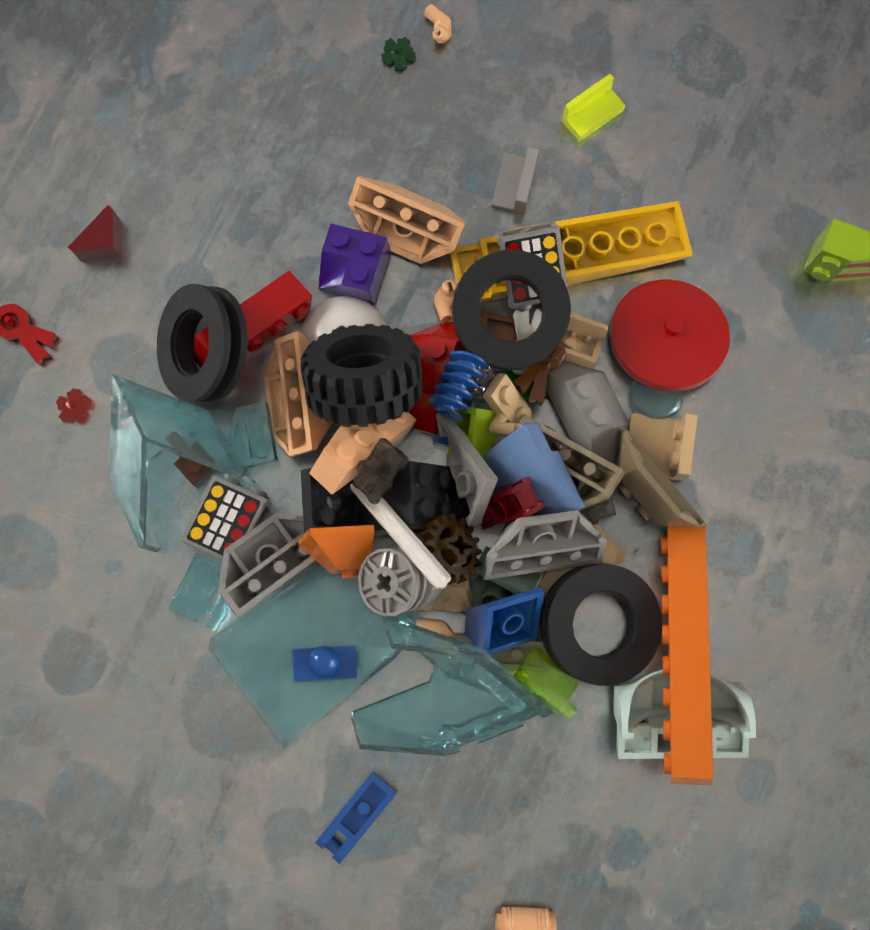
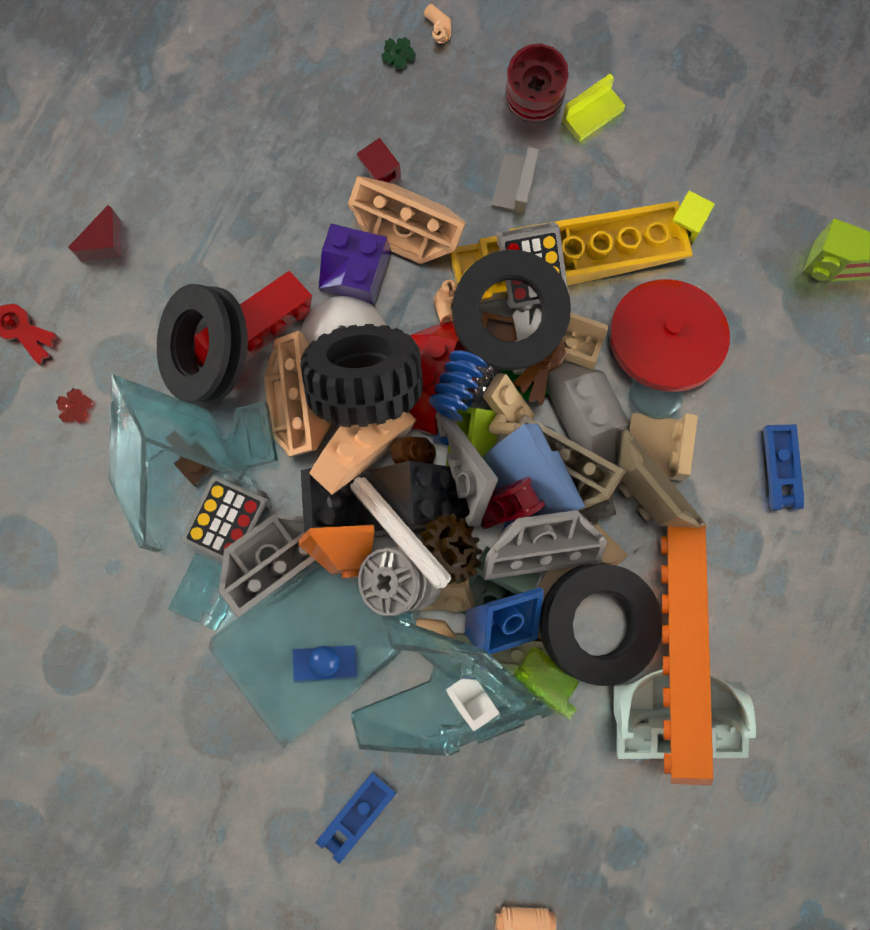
clear smoke hips [352,438,409,504] -> none
none -> dark red panel [357,138,401,183]
none -> reddish brown plate [391,436,436,464]
none -> white panel [446,673,500,732]
none -> dark red wheel [506,43,569,122]
none -> neon yellow panel [673,191,715,243]
none -> blue plate [763,424,804,510]

